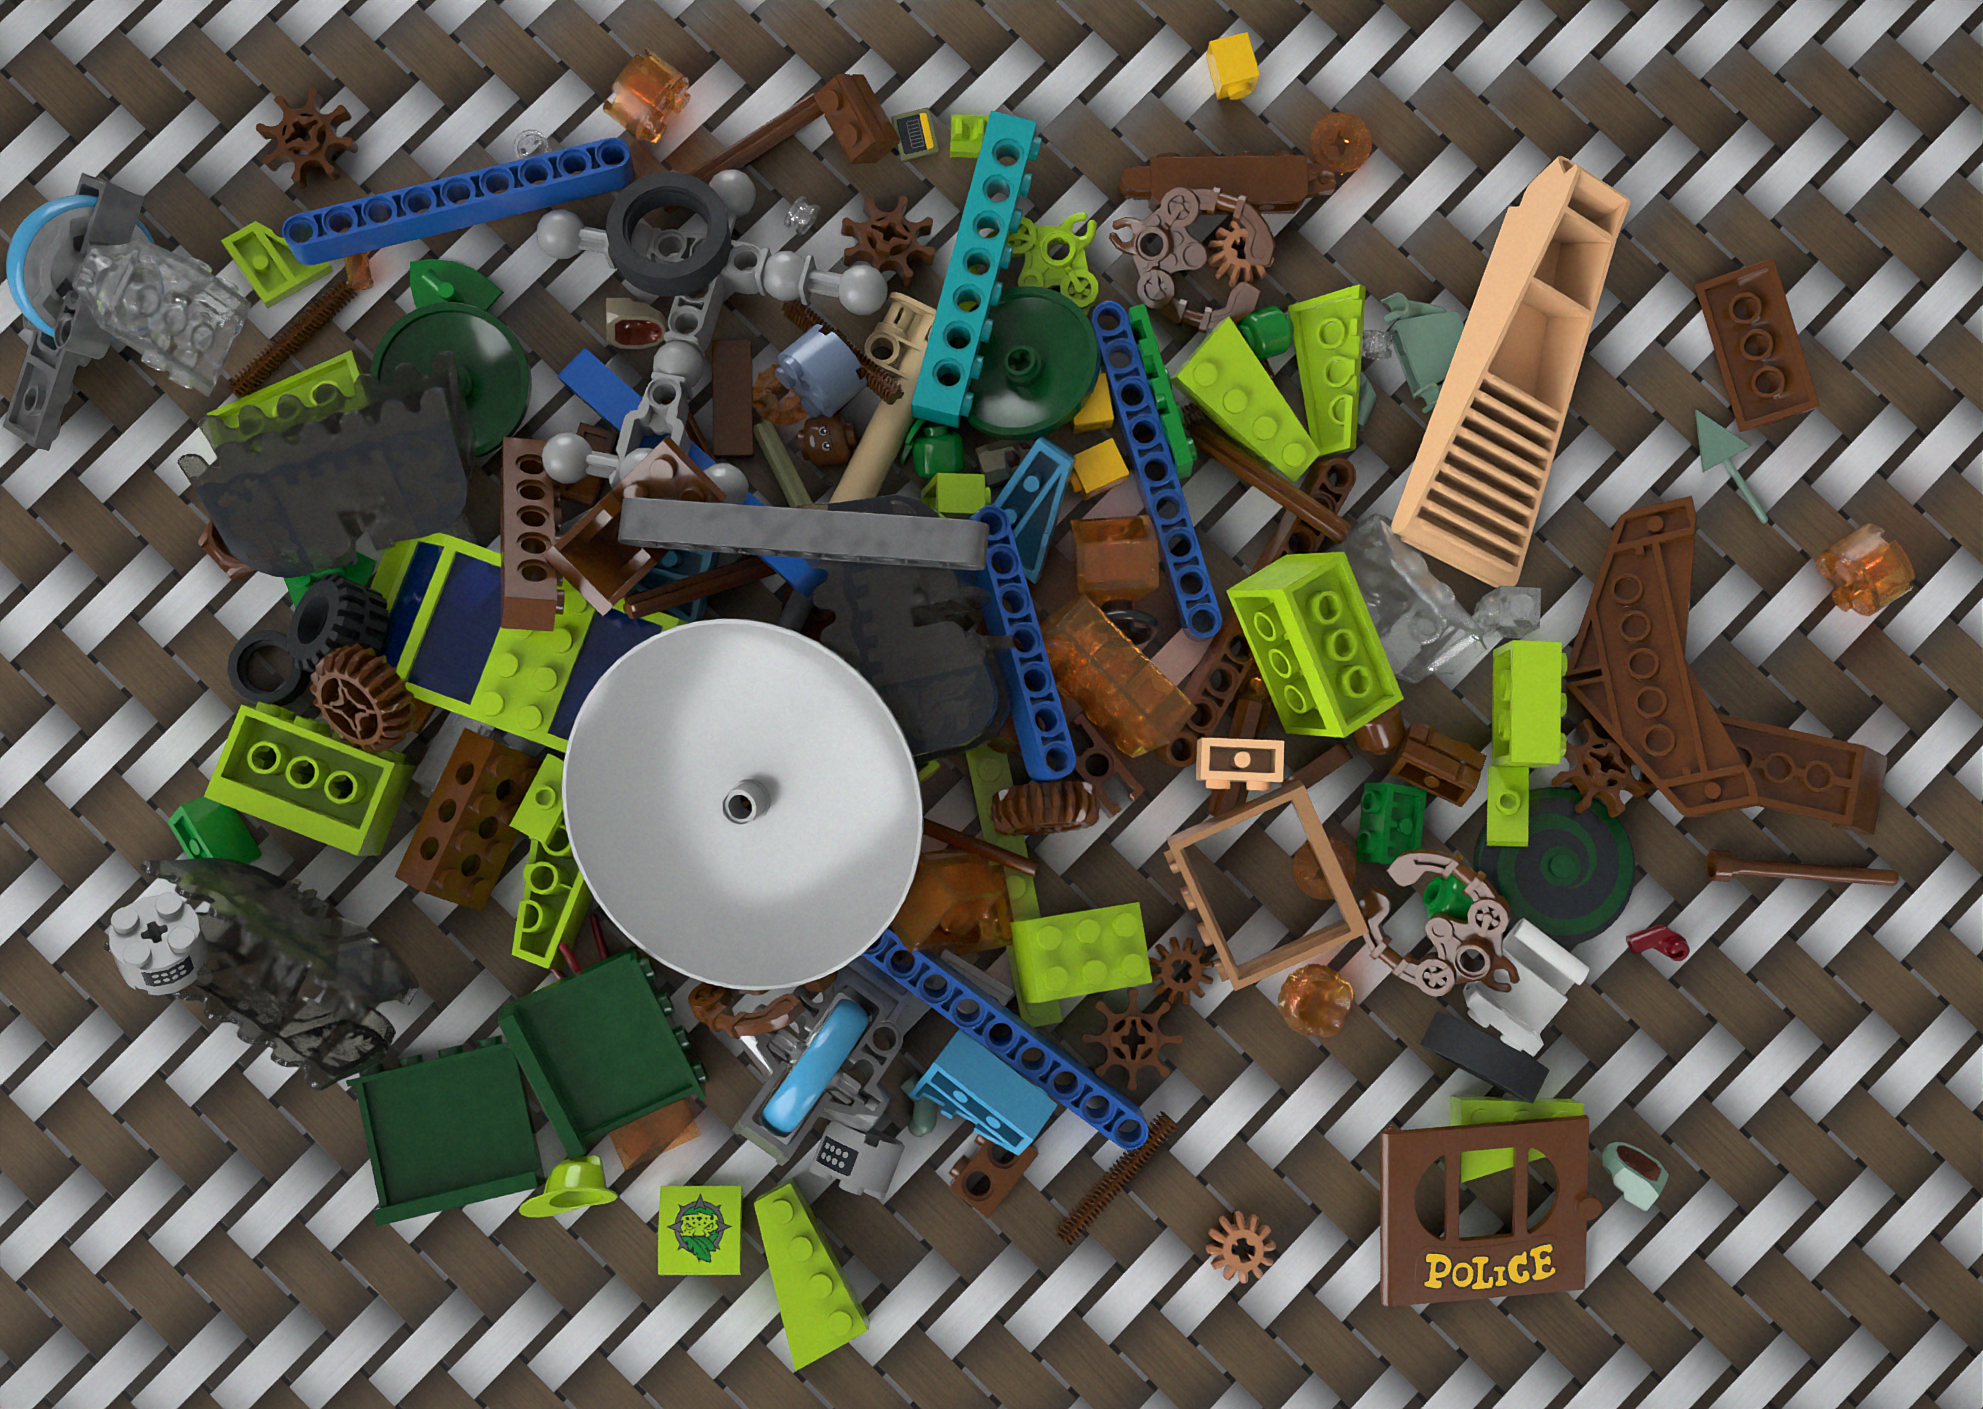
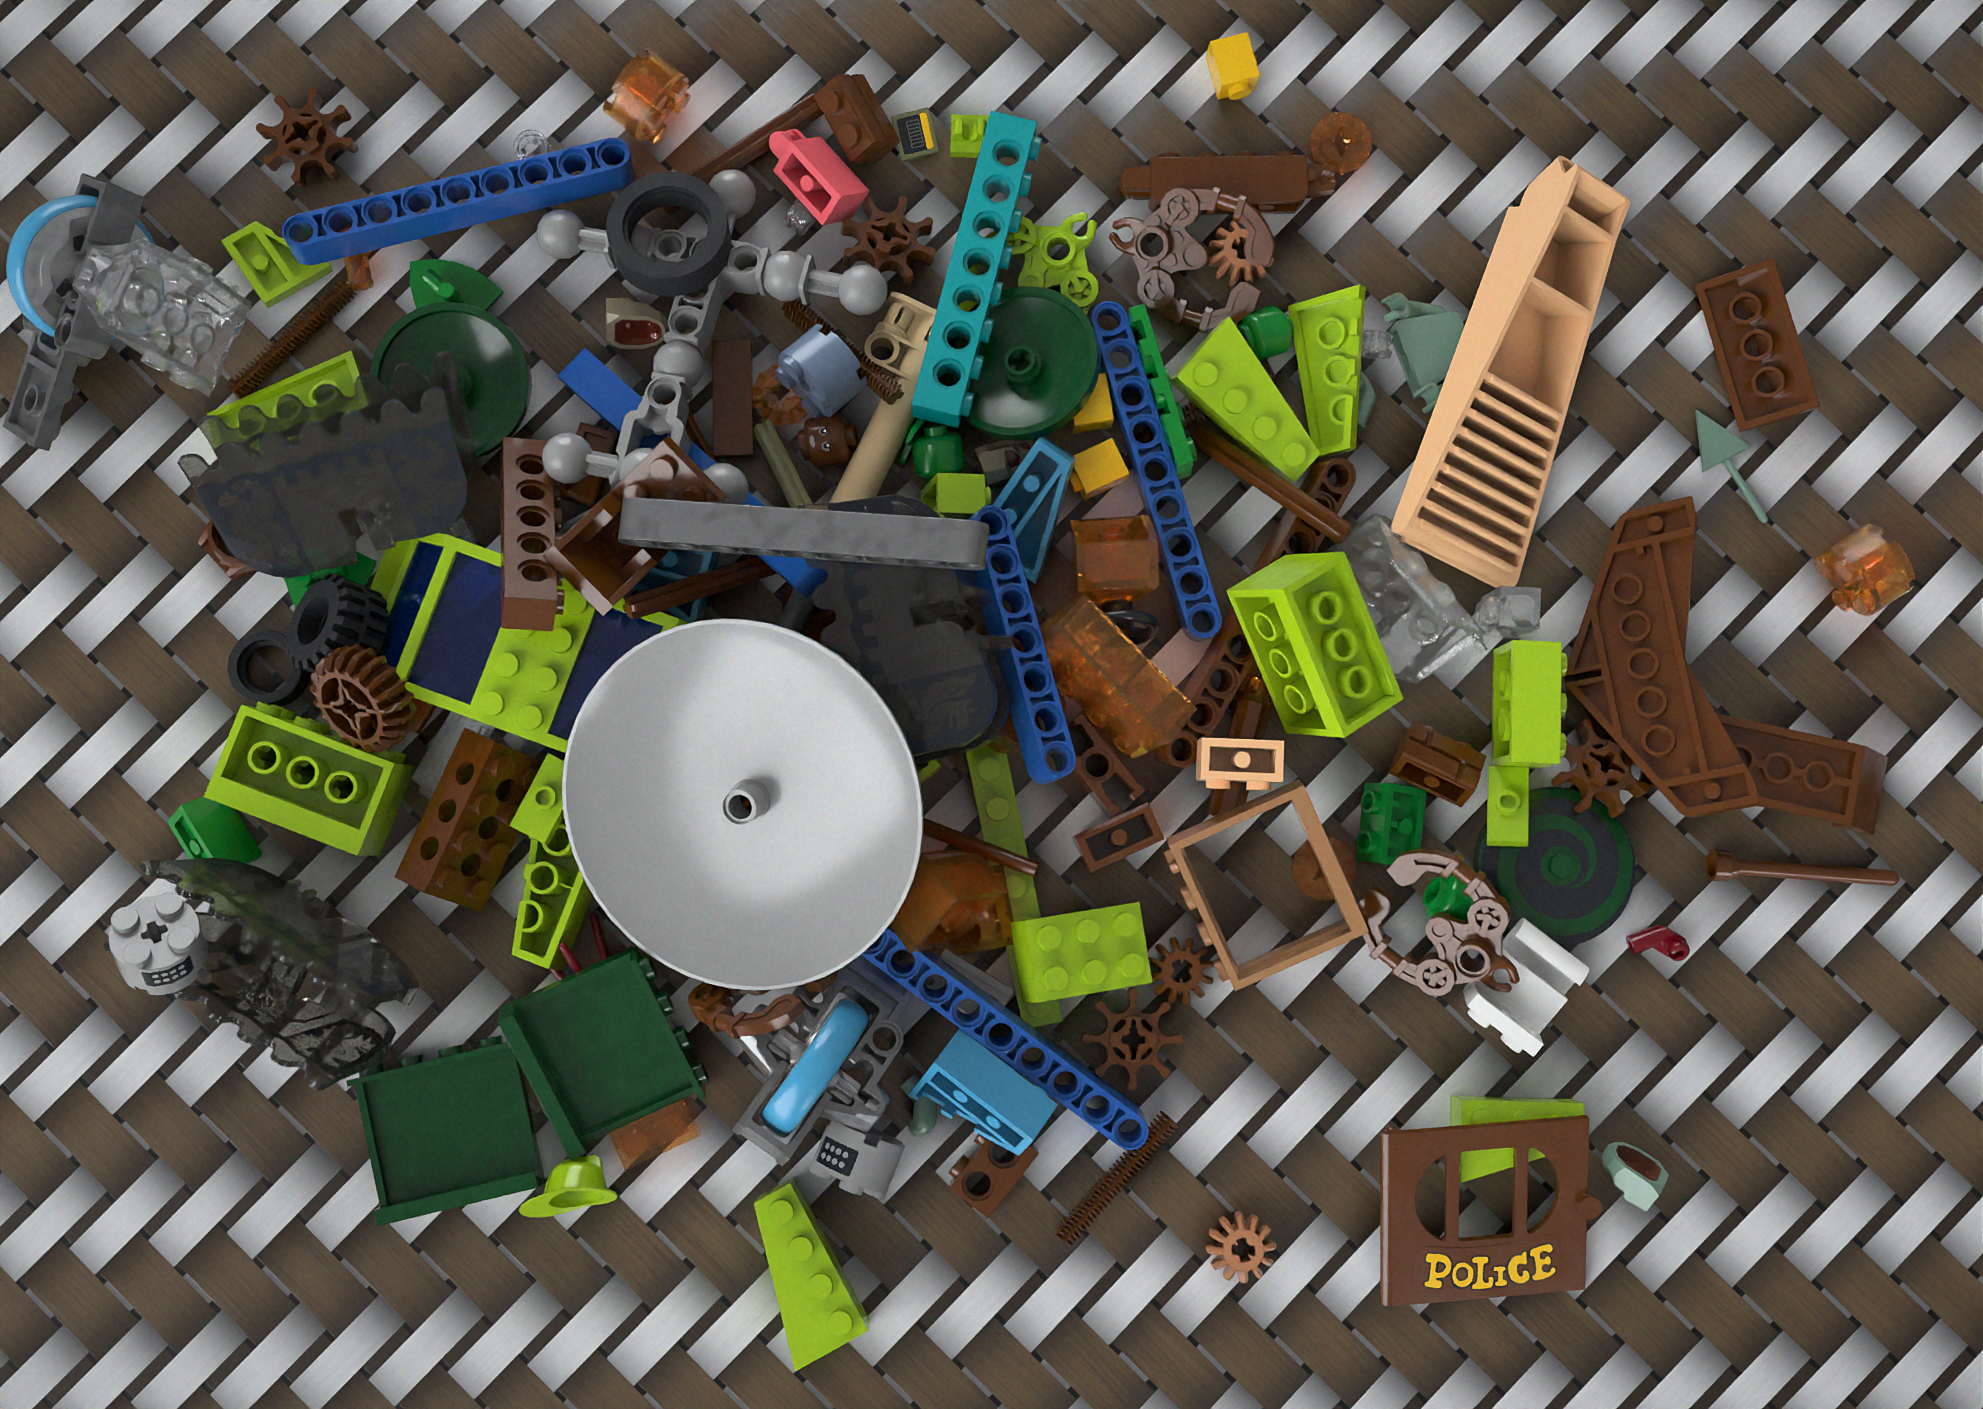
lime slope [658,1186,743,1275] -> none
reddish brown gear [991,780,1100,836] -> none
clear orange hair [1278,964,1355,1038] -> none
reddish brown beam [1280,741,1353,790] -> none
reddish brown head [1353,703,1406,755] -> none
black tyre [1420,1012,1550,1104] -> none
none -> coral brick [769,129,870,226]
none -> reddish brown brick [1072,802,1164,873]

